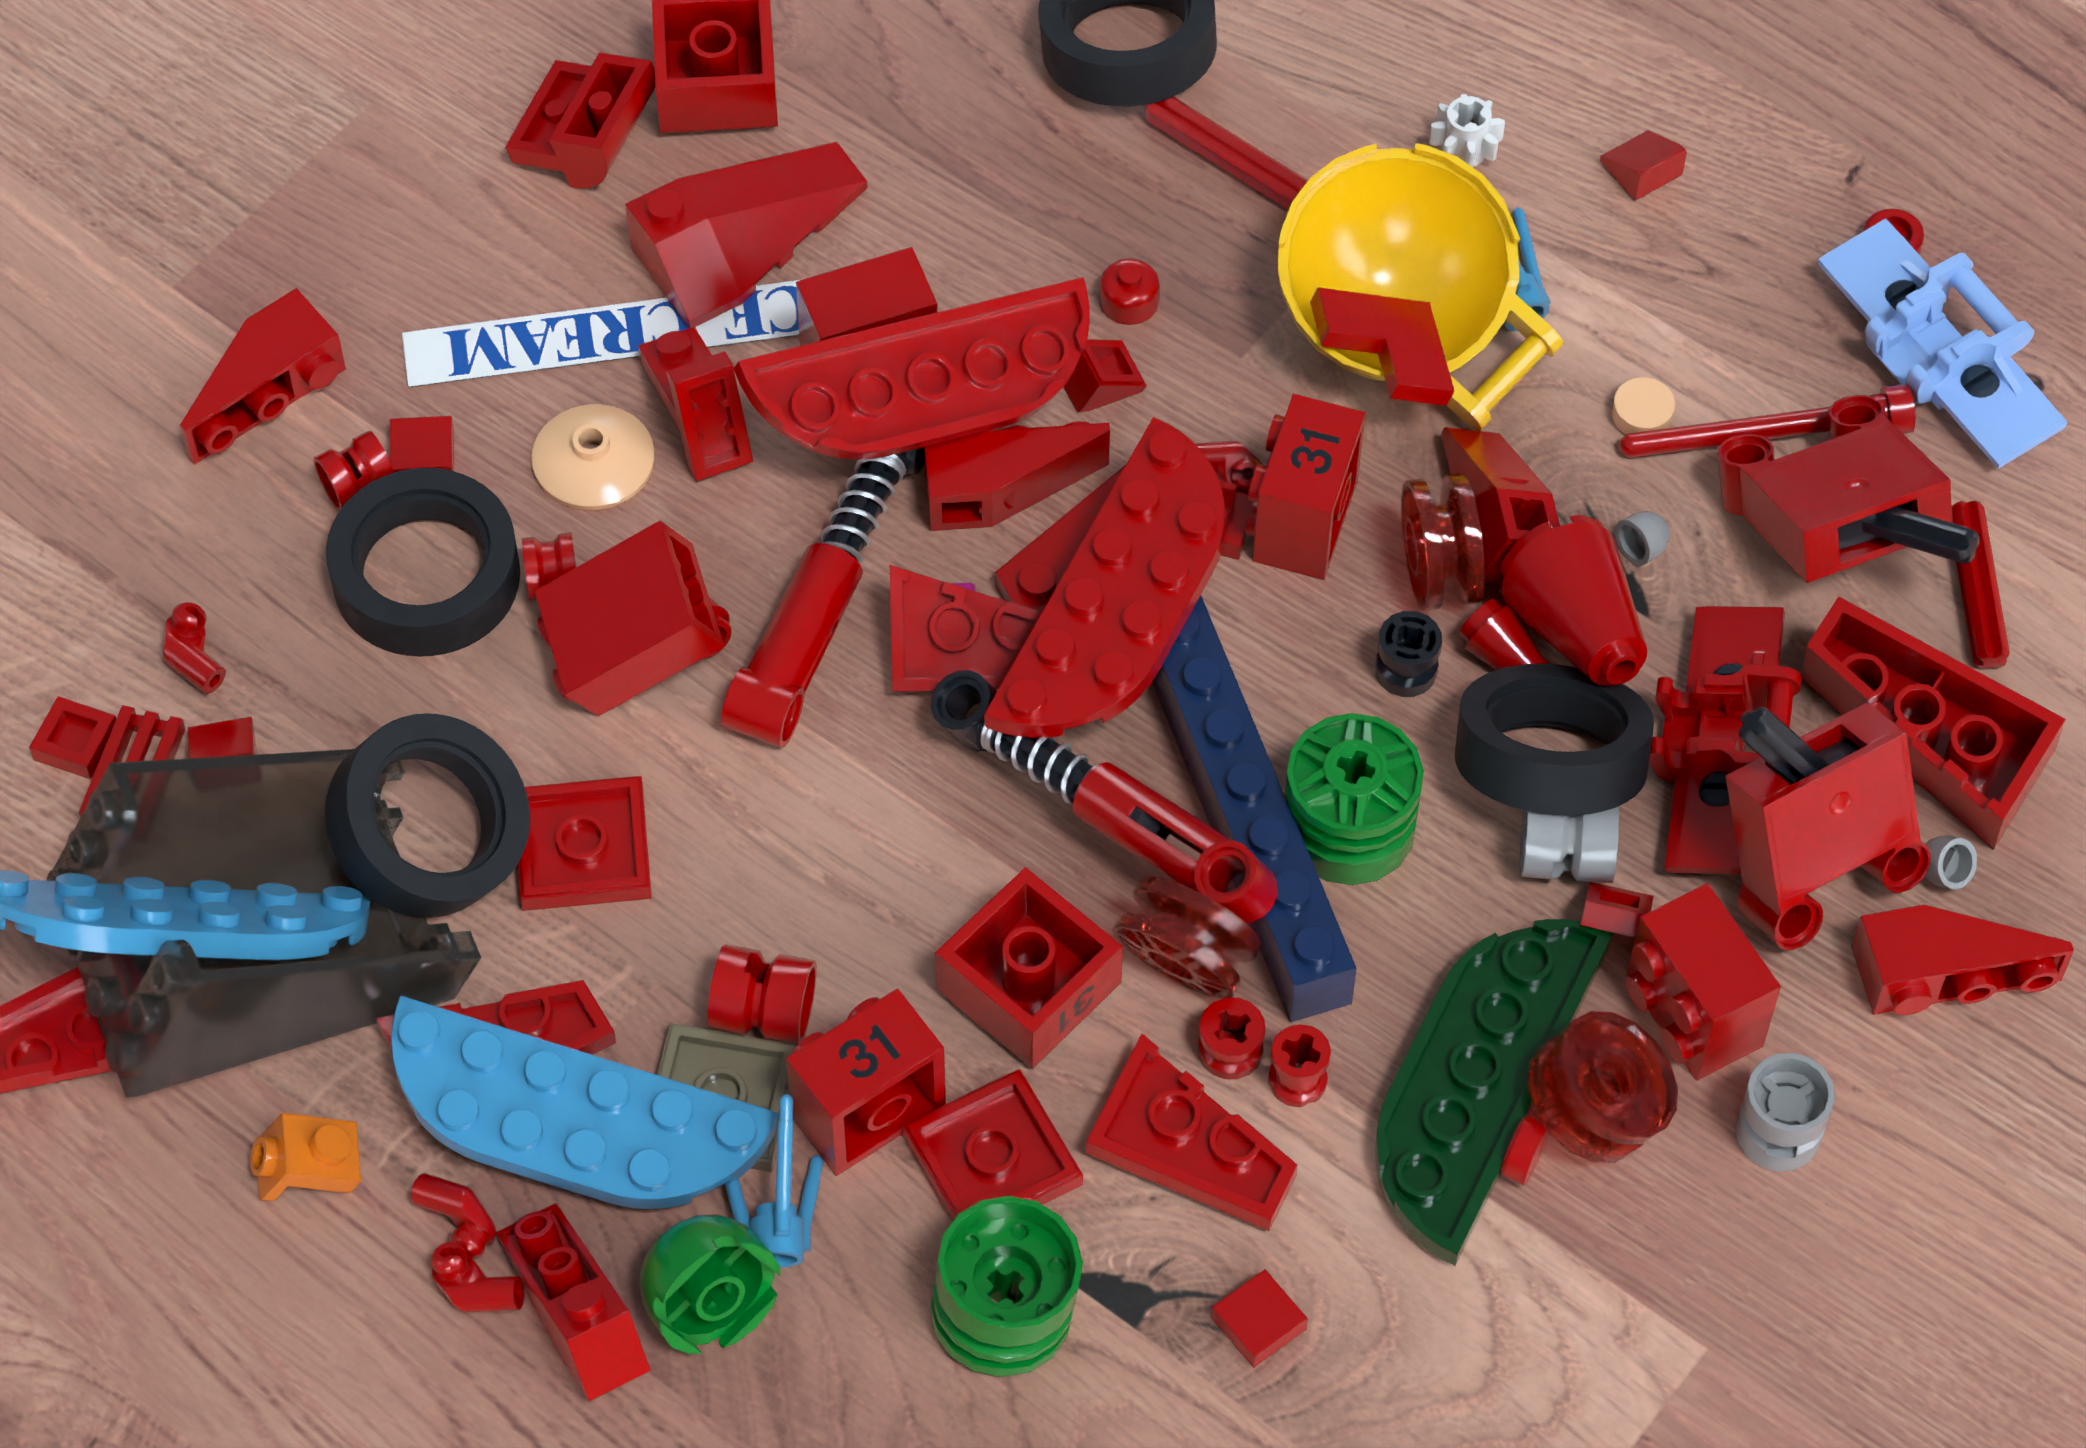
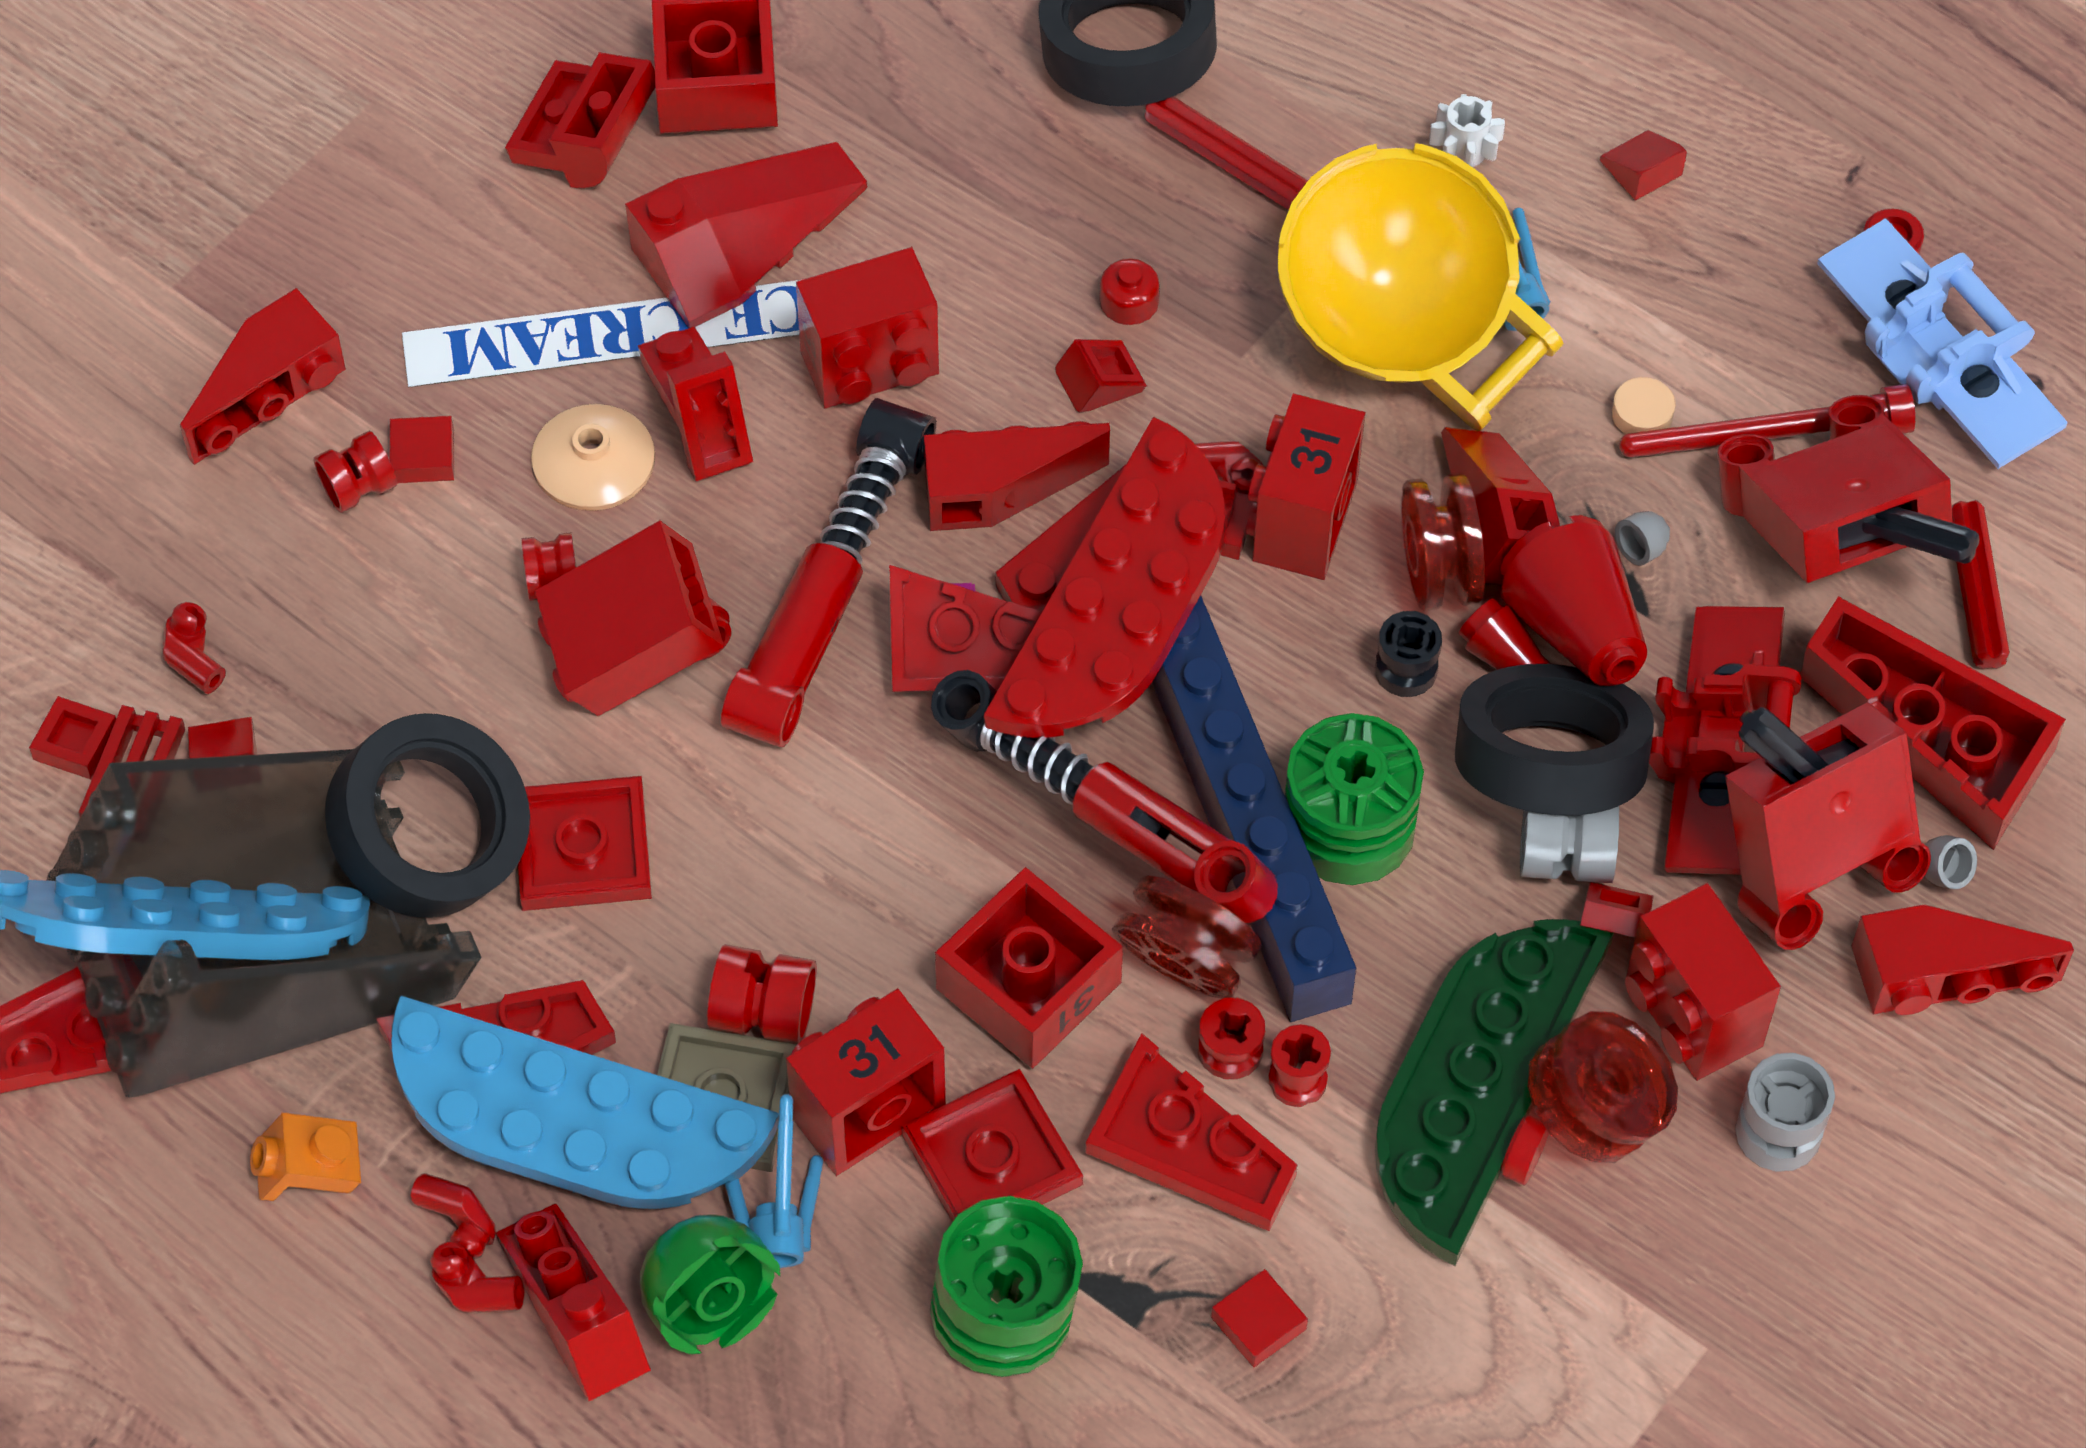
black tyre [326,468,520,657] -> none
red plate [733,277,1090,460] -> none
red tile [1310,287,1455,406] -> none

